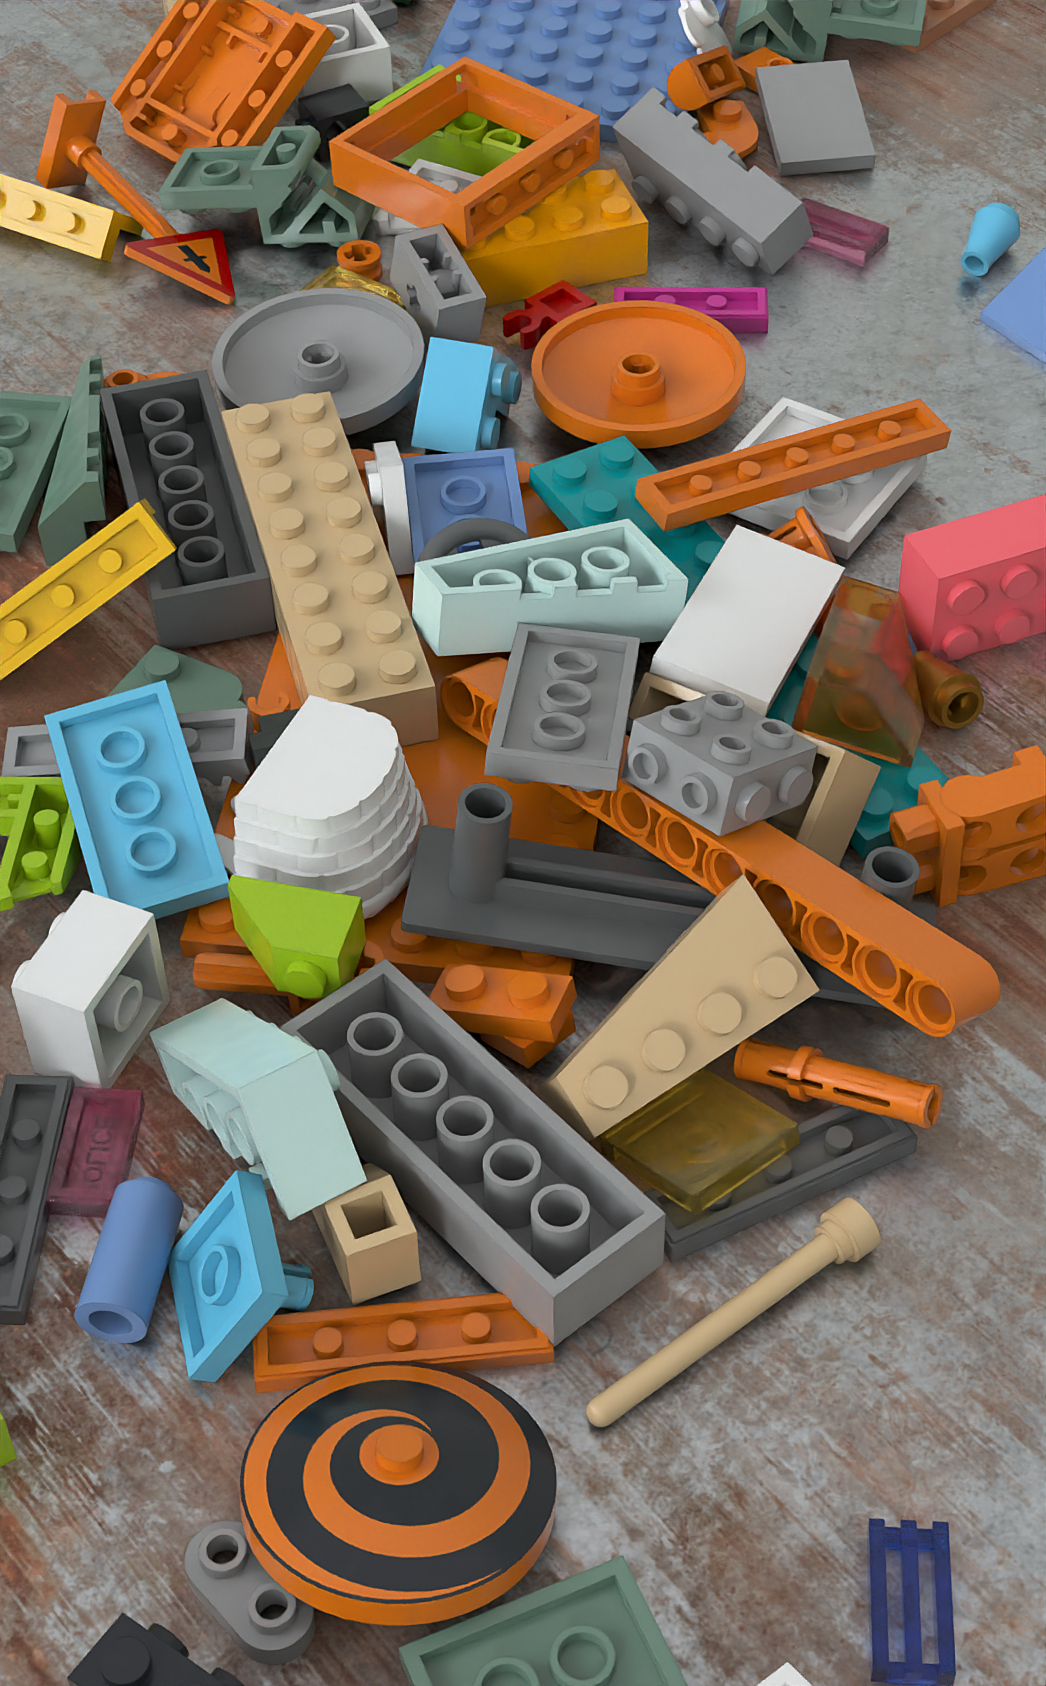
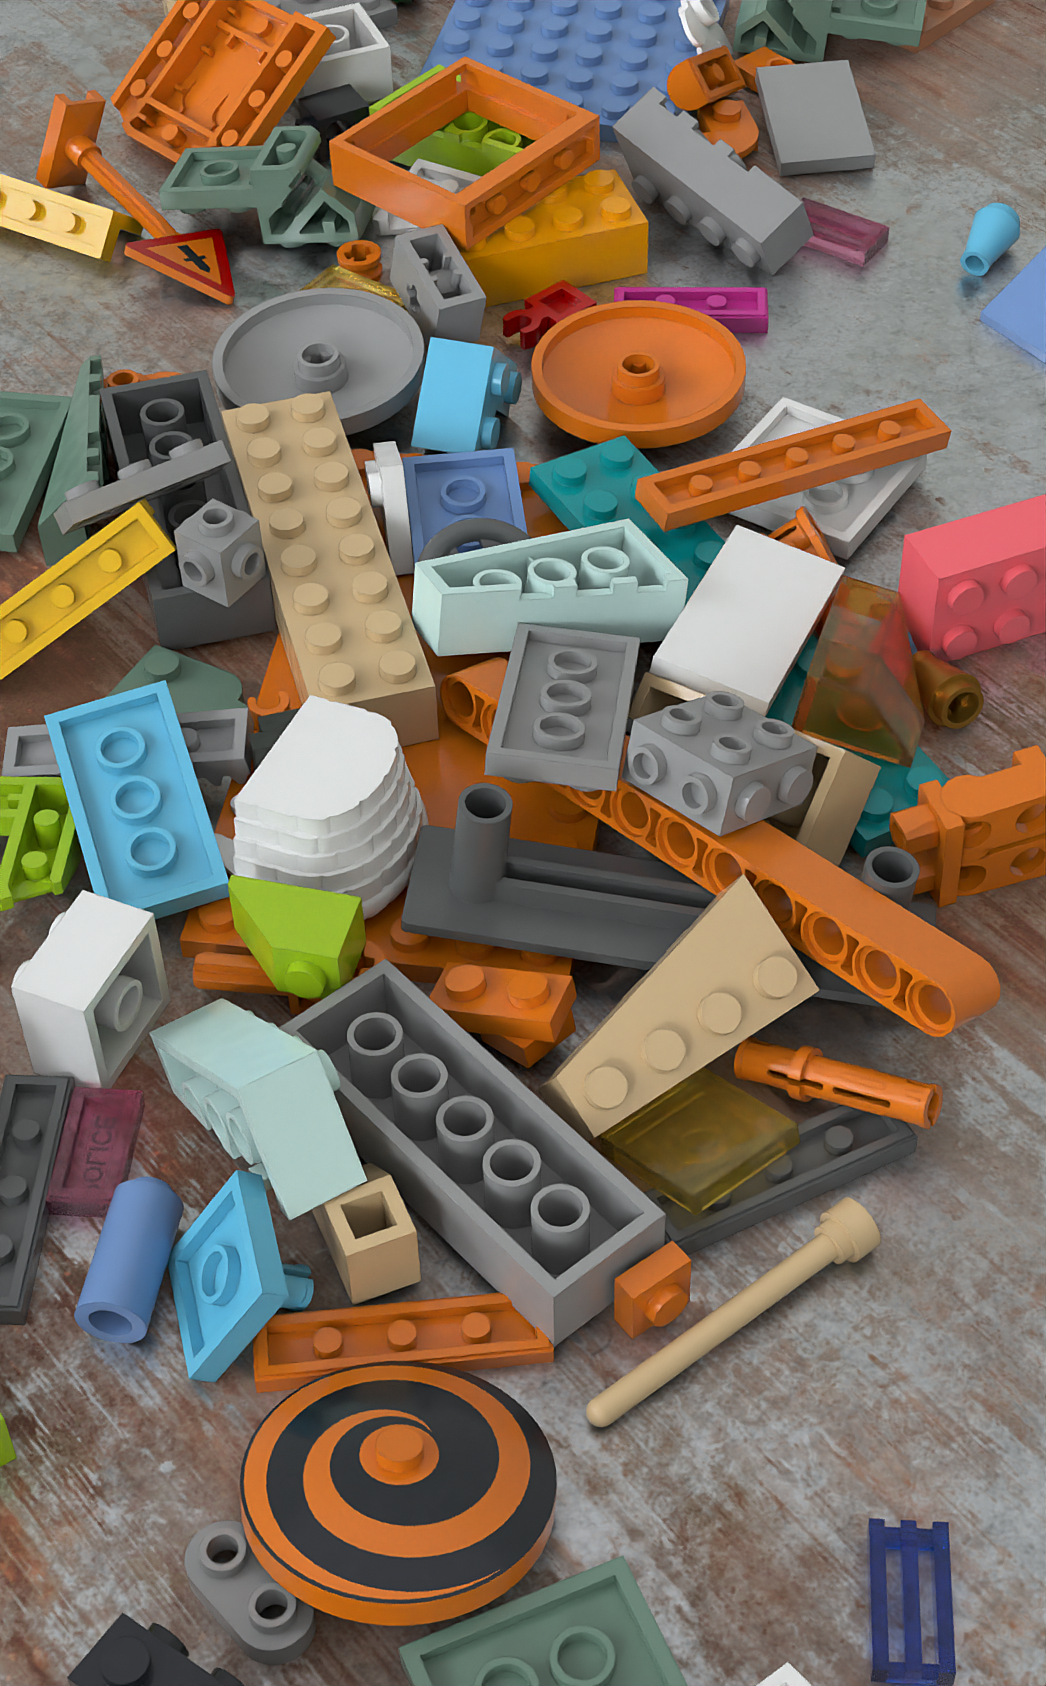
none -> light grey plate [54,438,231,536]
none -> light grey brick [174,499,266,608]
none -> orange plate [614,1240,691,1340]

